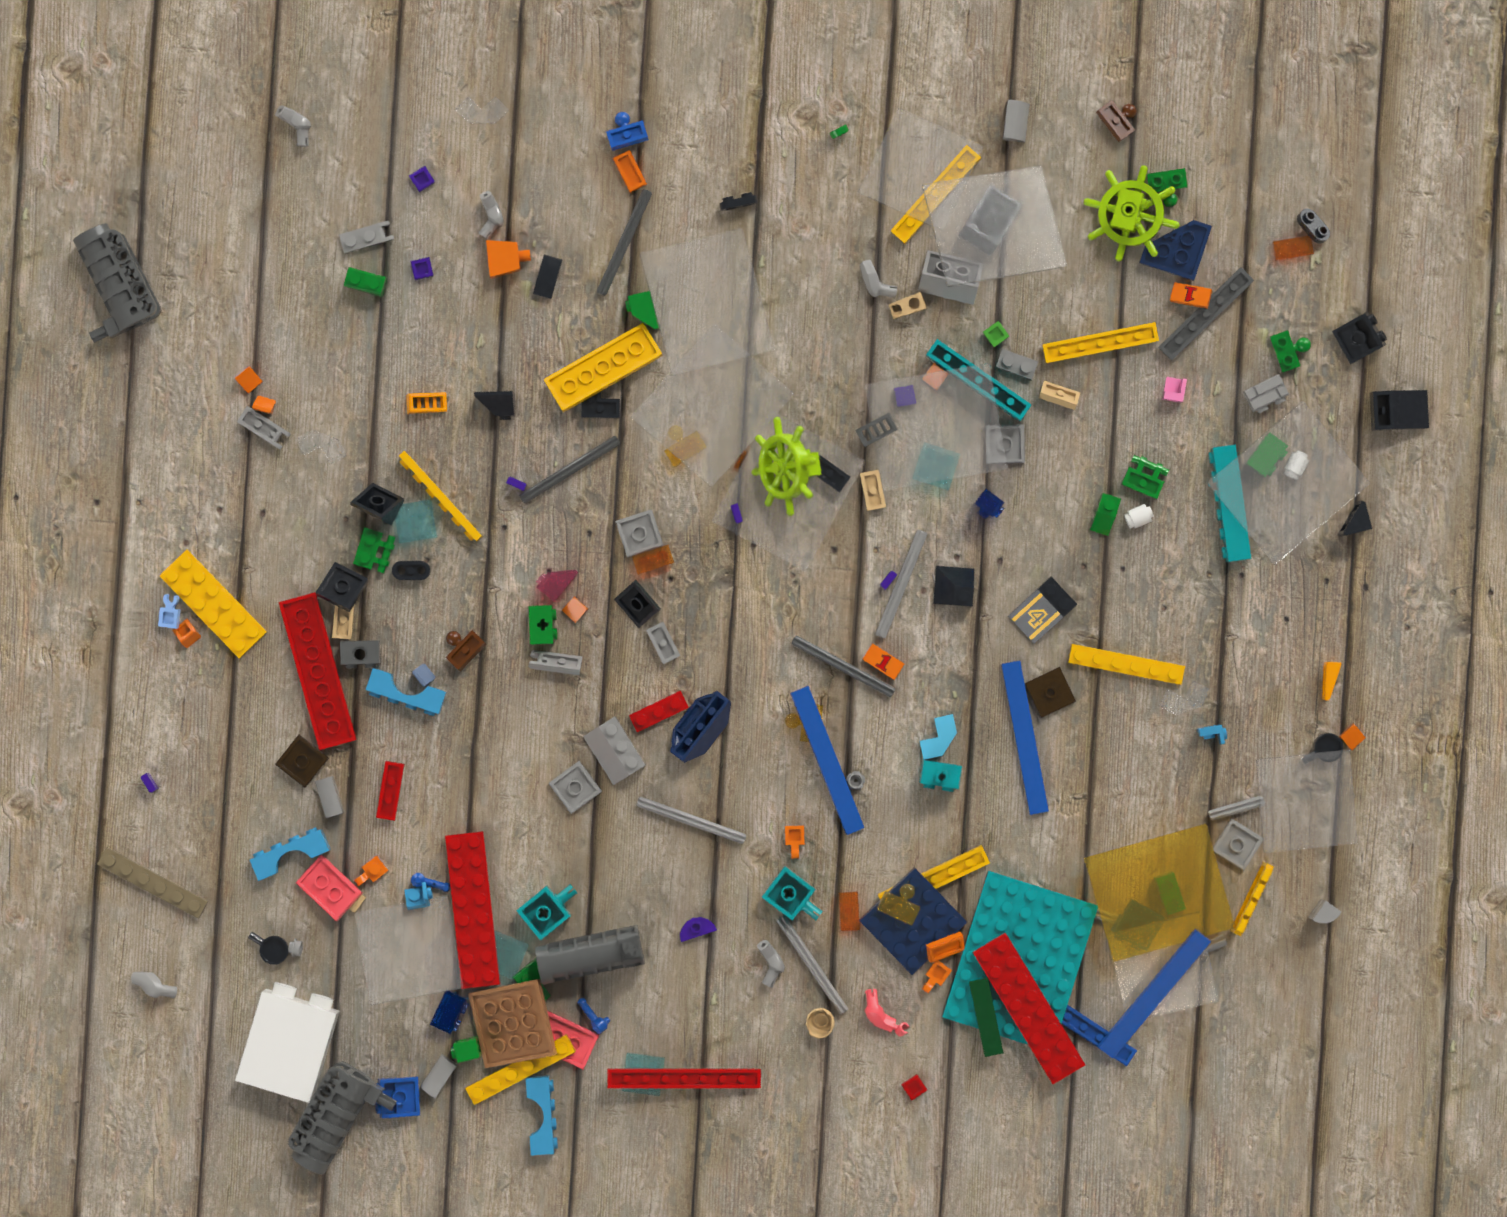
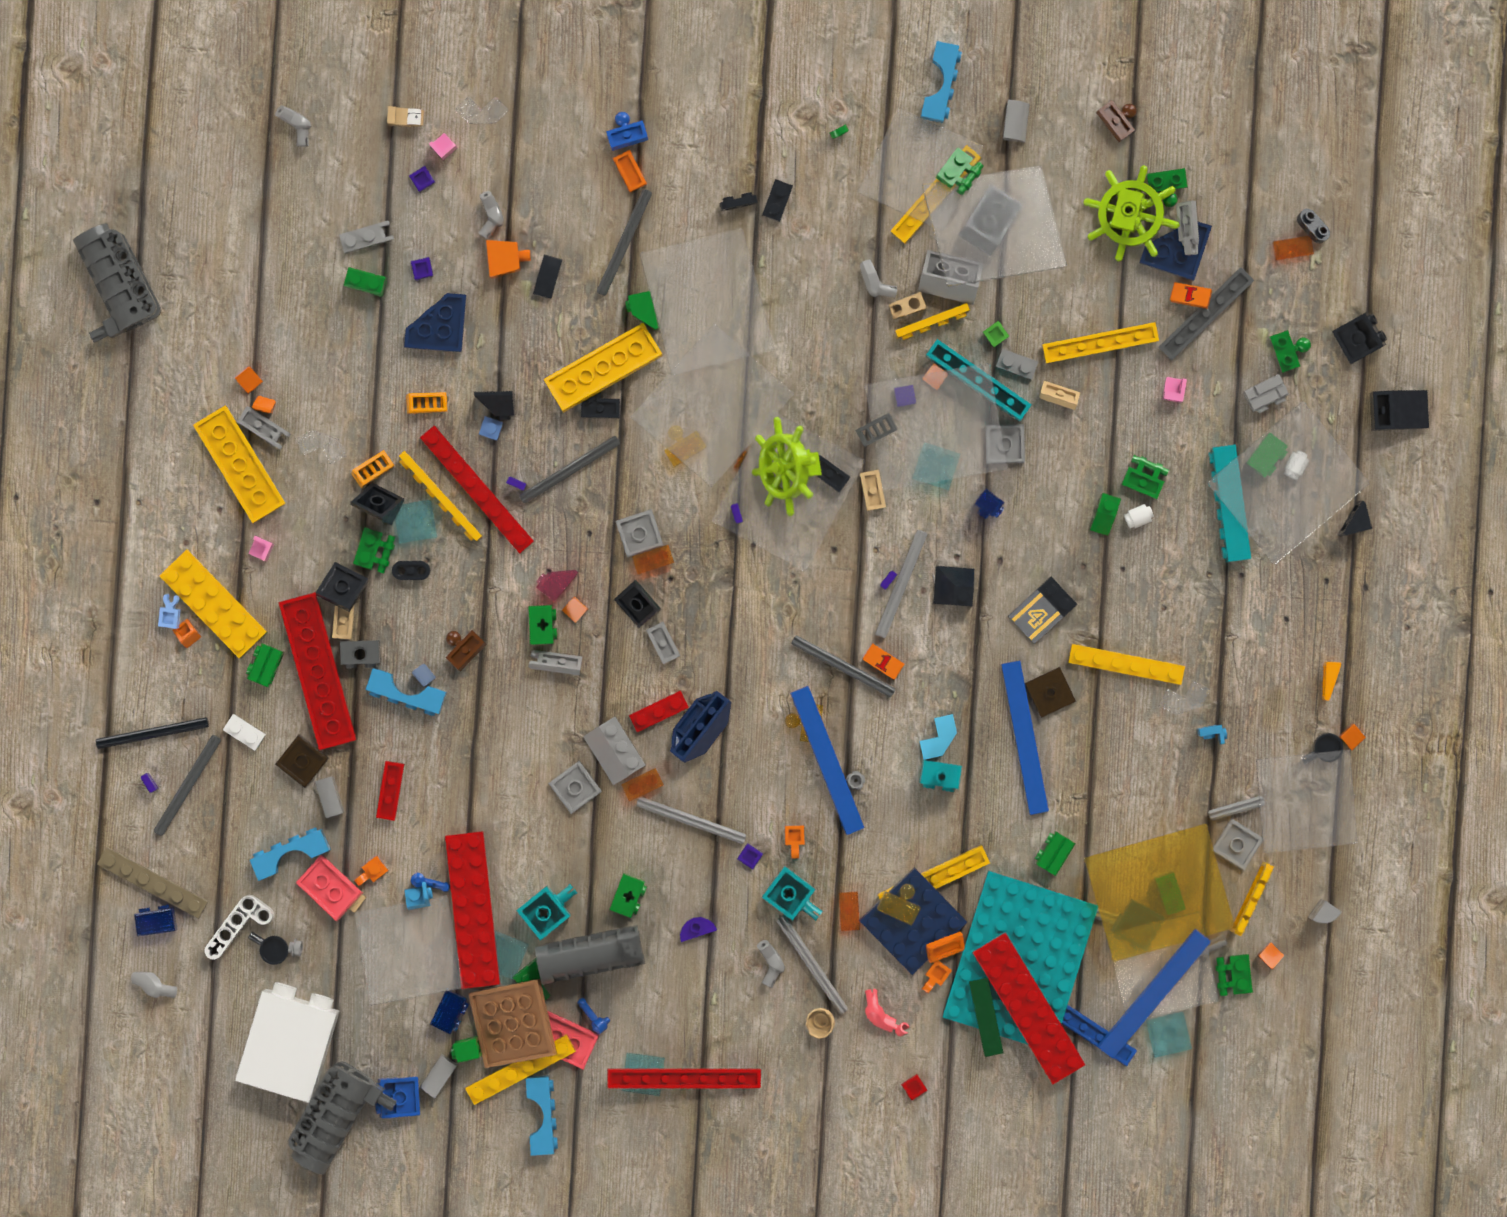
none -> black axle [96,717,209,749]
none -> clear blue brick [134,904,177,937]
none -> dark grey axle [154,735,221,836]
none -> yellow plate [193,405,286,523]
none -> white beam [205,895,274,959]
none -> white plate [223,714,266,751]
none -> green brick [246,643,285,688]
none -> bright pink panel [248,536,274,562]
none -> light orange slope [351,450,395,488]
none -> tan leg [387,106,424,127]
none -> dark blue plate [404,293,467,352]
none -> red plate [420,425,534,554]
none -> bright pink panel [429,133,457,160]
none -> medium blue plate [479,416,503,441]
none -> green brick [610,873,647,918]
none -> clear orange plate [621,768,664,802]
none -> dark purple tile [737,843,763,870]
none -> black plate [762,179,793,222]
none -> yellow plate [895,303,970,340]
none -> dark azure arch [920,41,962,123]
none -> plate [935,147,984,195]
none -> green brick [1034,831,1076,876]
none -> clear light blue plate [1145,1011,1192,1058]
none -> light grey hinge [1176,201,1199,255]
none -> green plate [1215,954,1253,996]
none -> orange slope [1257,942,1284,969]

